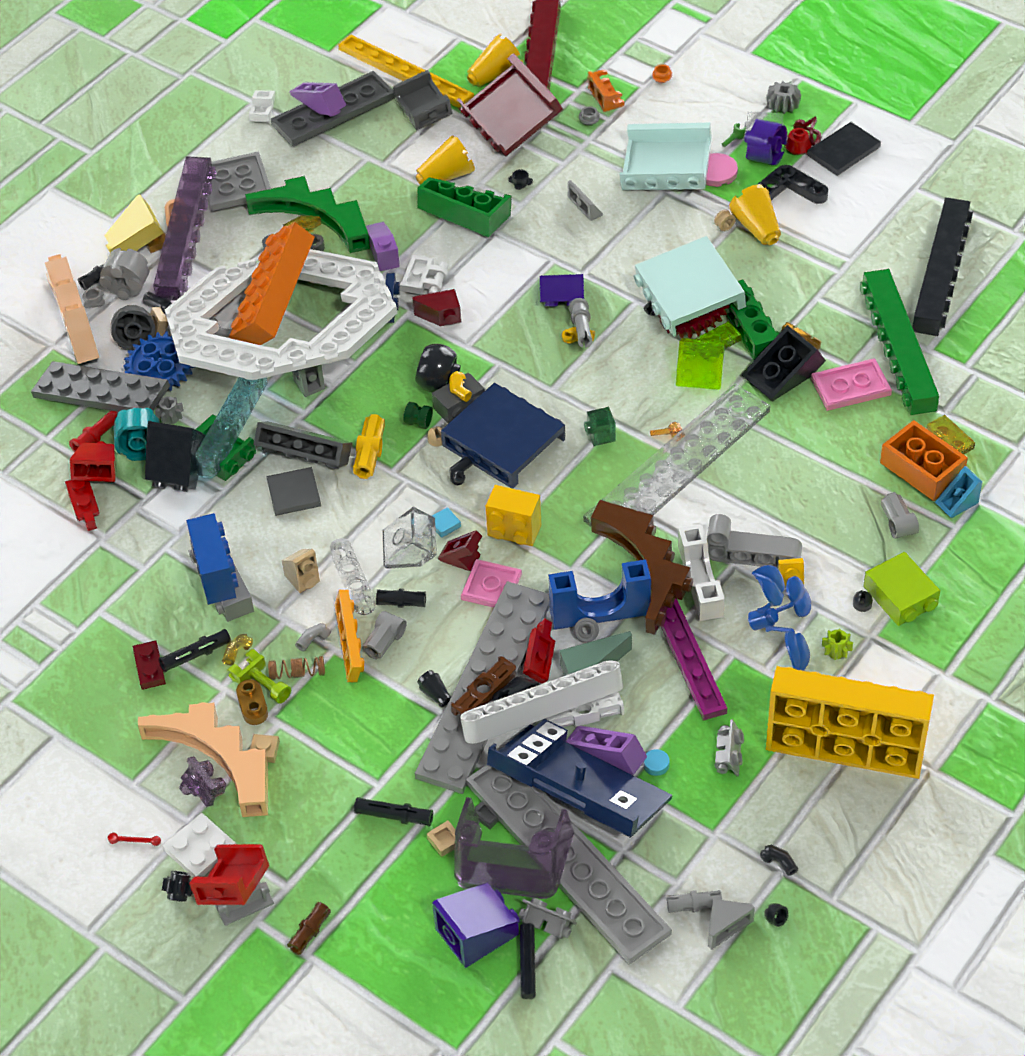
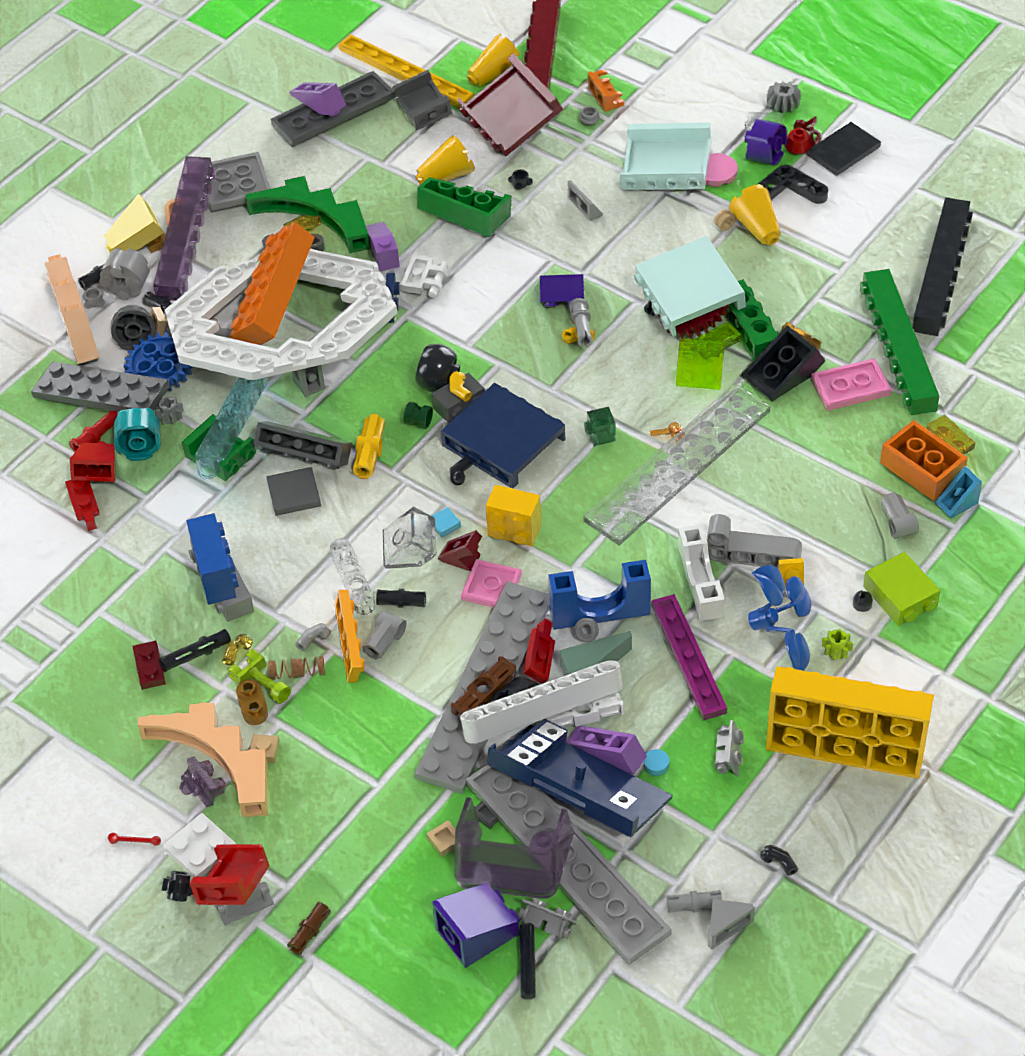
black slope [145,421,206,492] -> none
white slope [249,90,275,122] -> none
tan slope [282,549,320,593] -> none
black pin [354,797,434,827] -> none
dark red slope [412,289,461,326] -> none
black cone [417,670,451,708] -> none
tan hinge [427,426,443,447] -> none
reddish brown arch [591,500,693,635] -> none
orange plate [652,64,672,83] -> none
bright green hand [722,123,746,147] -> none
black hinge [764,903,789,927] -> none

